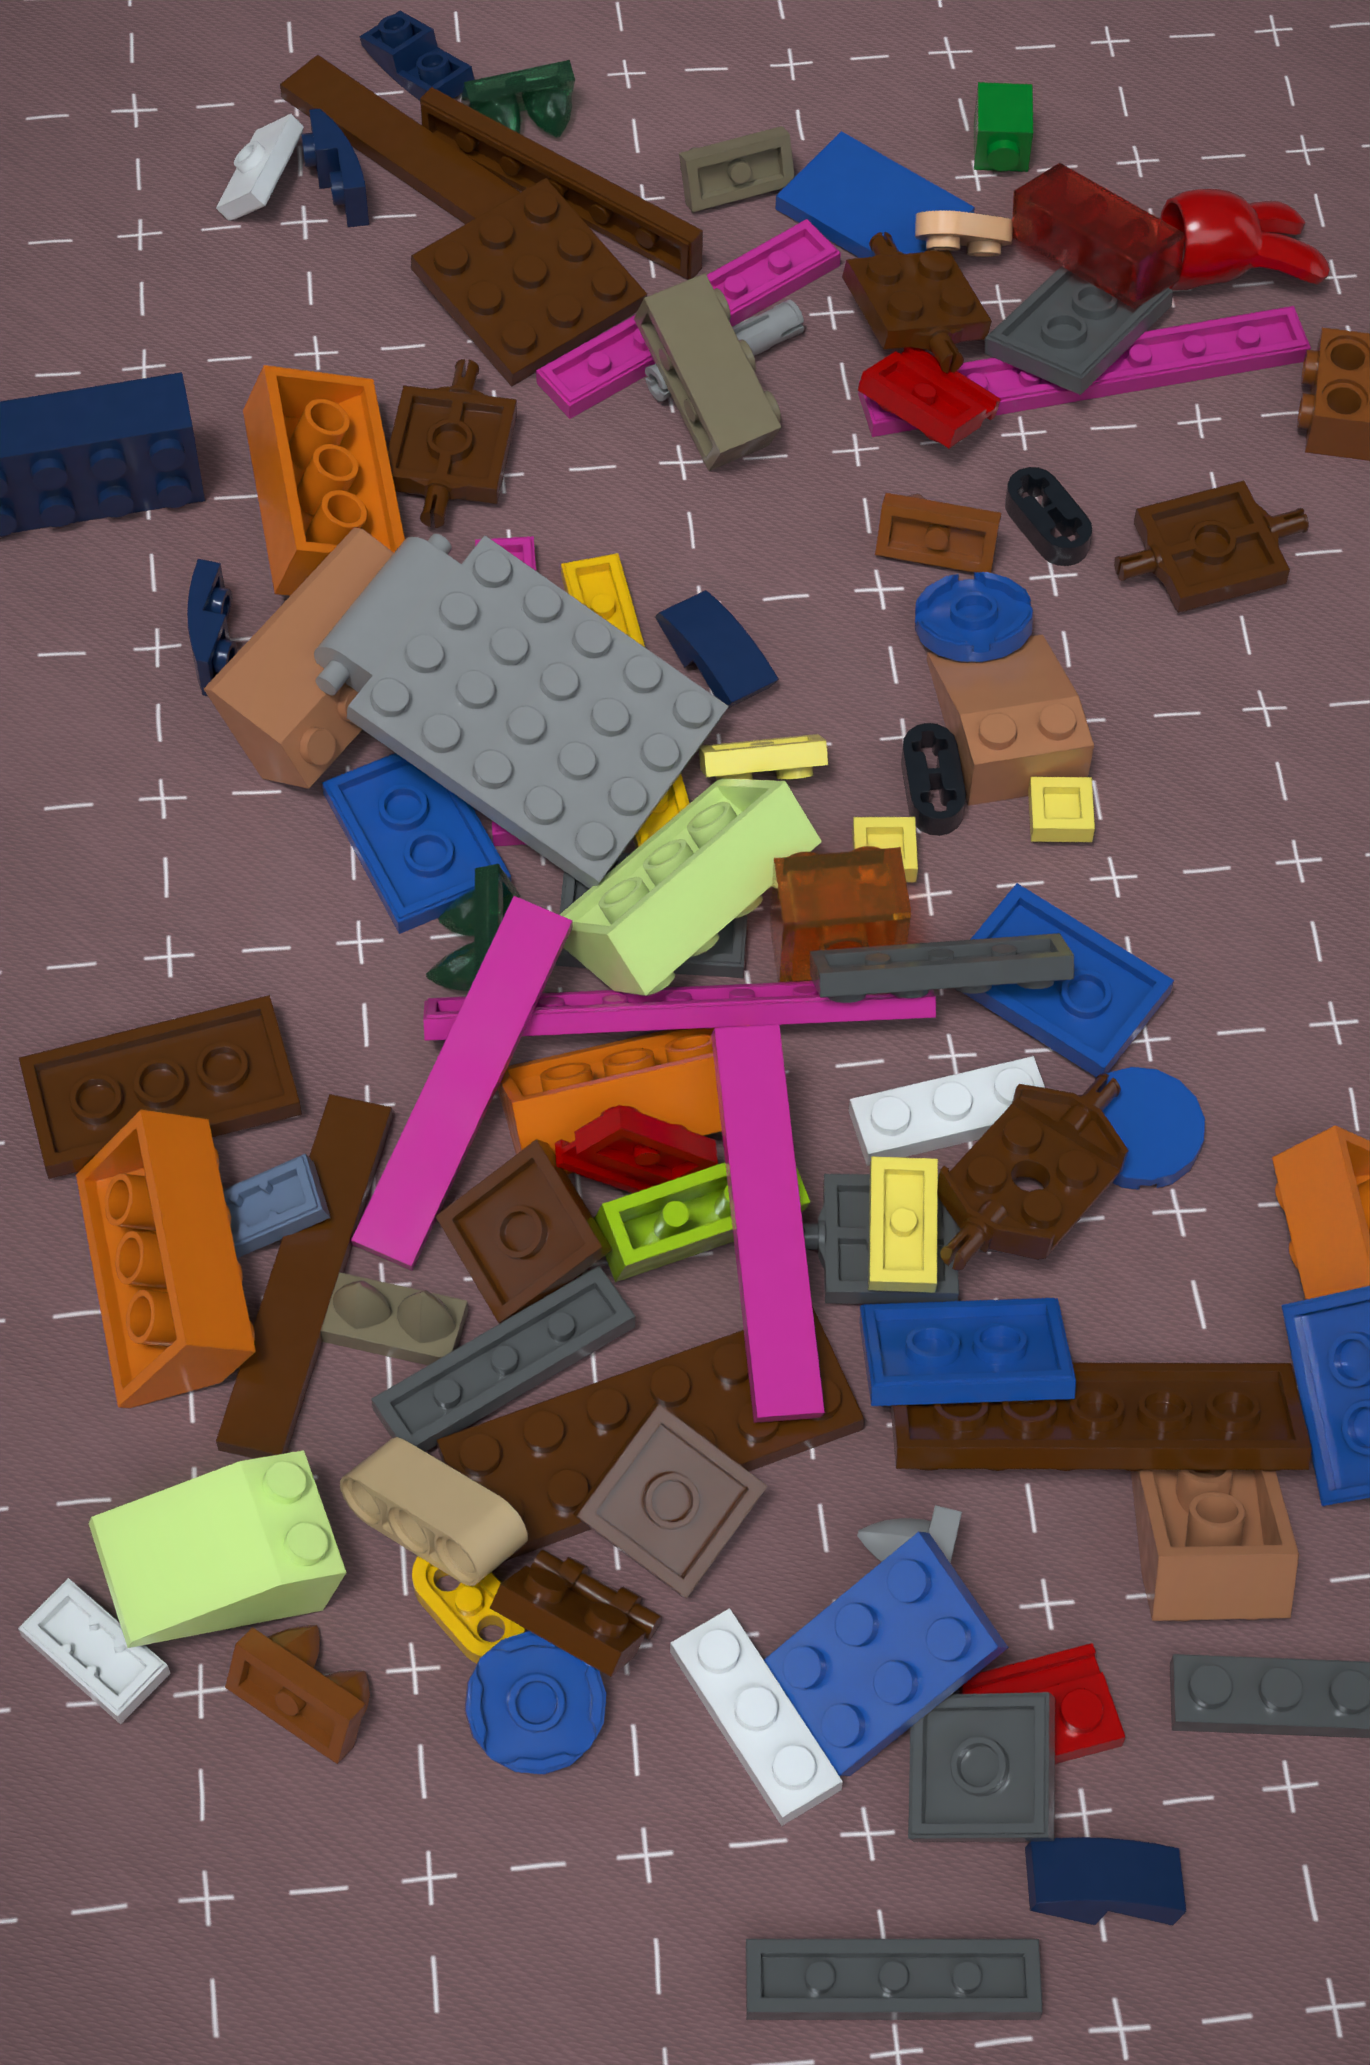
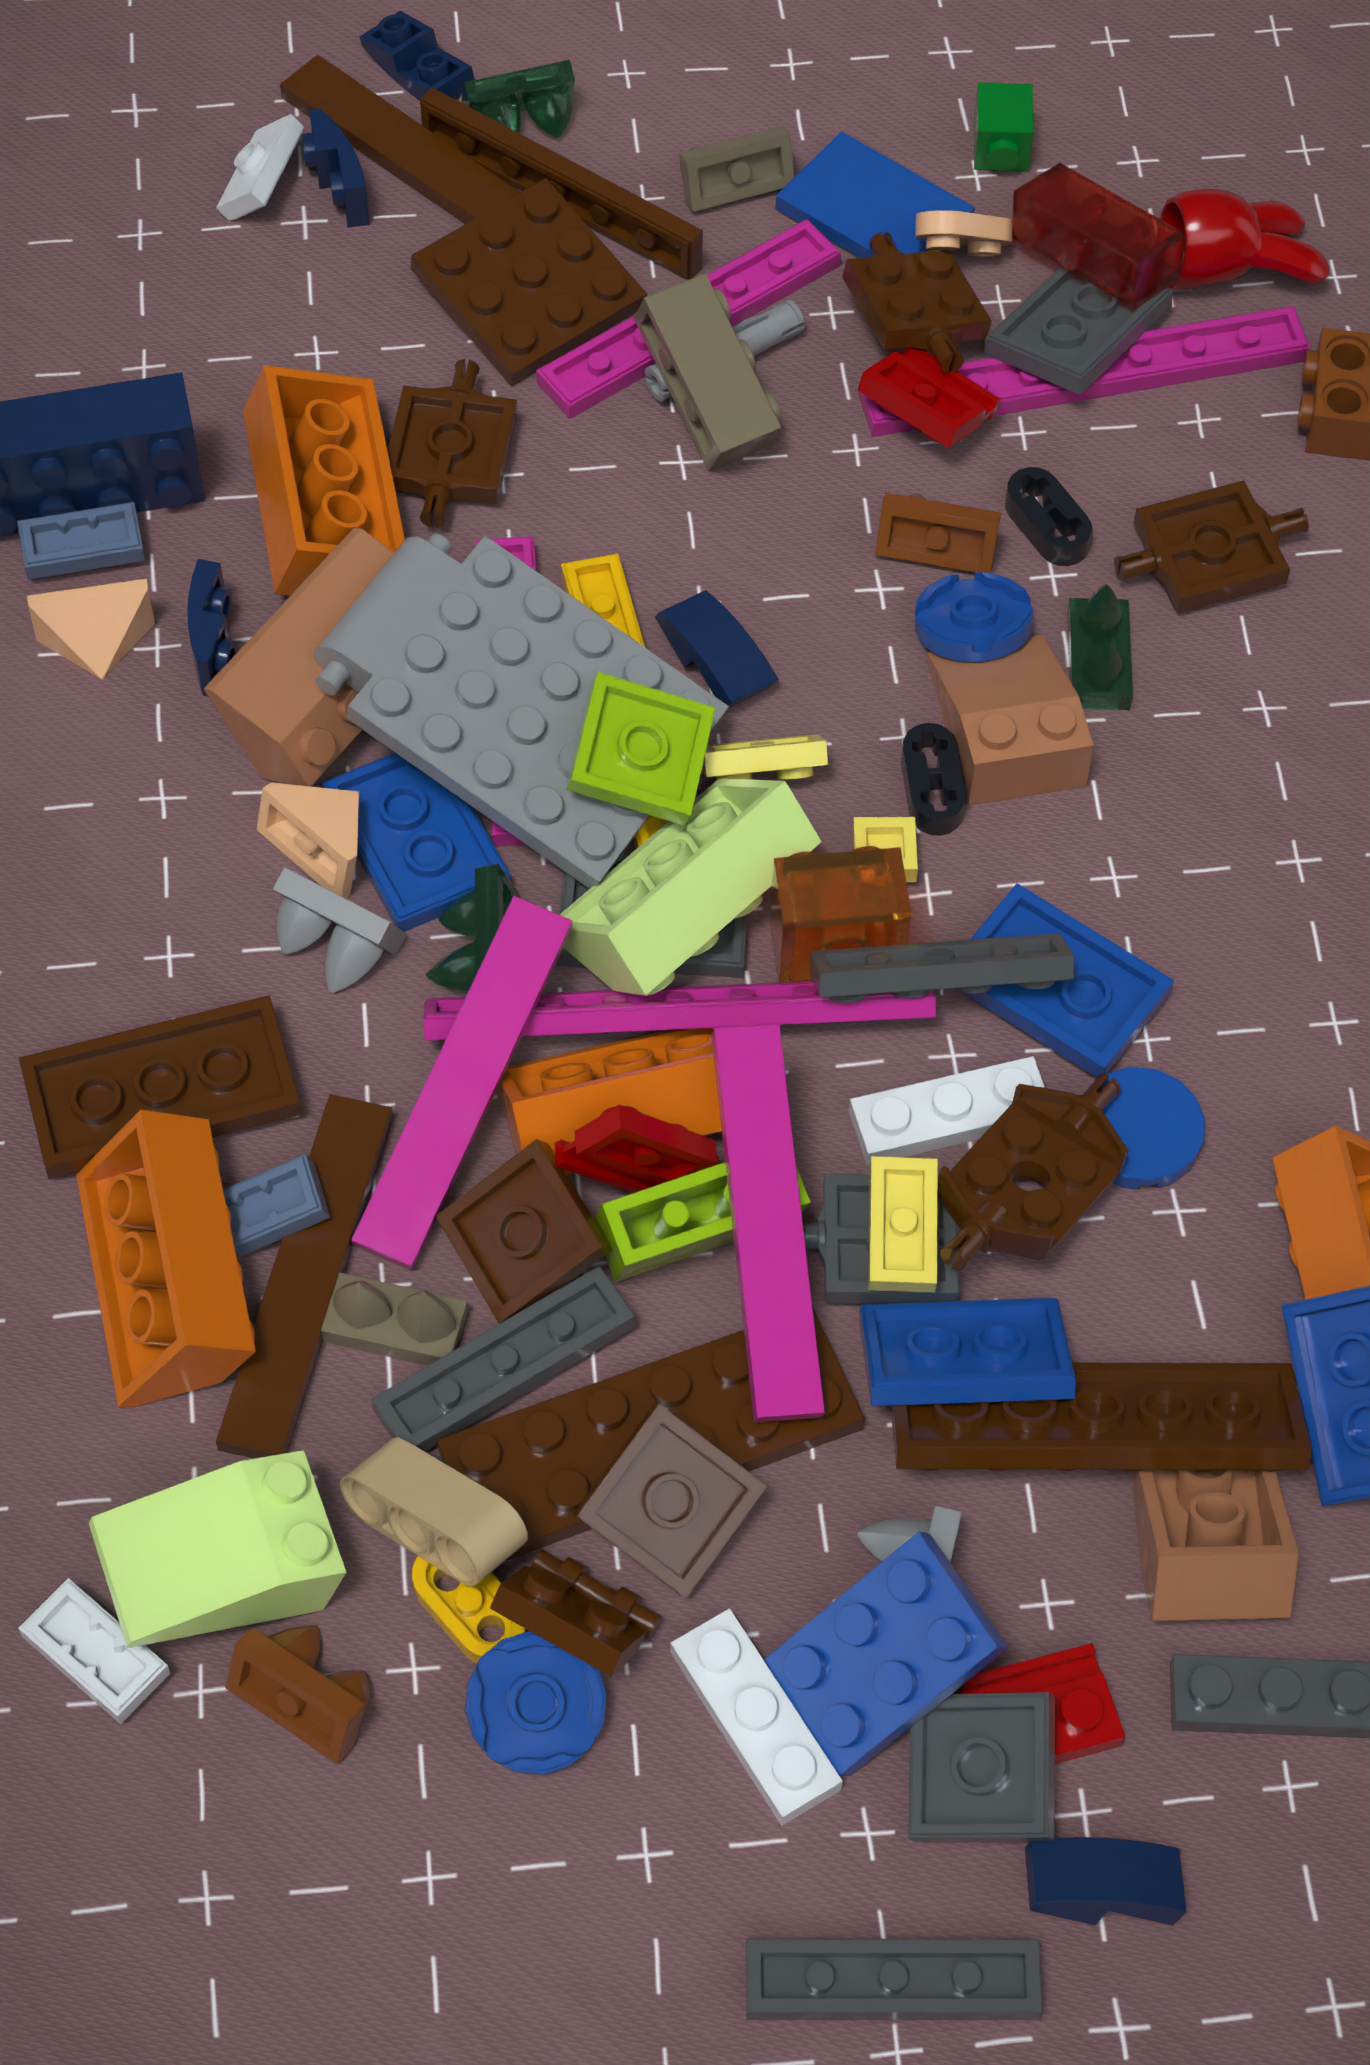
light yellow plate [1028,777,1095,842] -> none
none -> sand blue plate [17,502,145,580]
none -> light nougat slope [27,579,155,680]
none -> light nougat slope [256,782,359,899]
none -> light grey tile [273,867,407,993]
none -> lime plate [566,672,716,825]
none -> clear green tile [1067,584,1133,711]

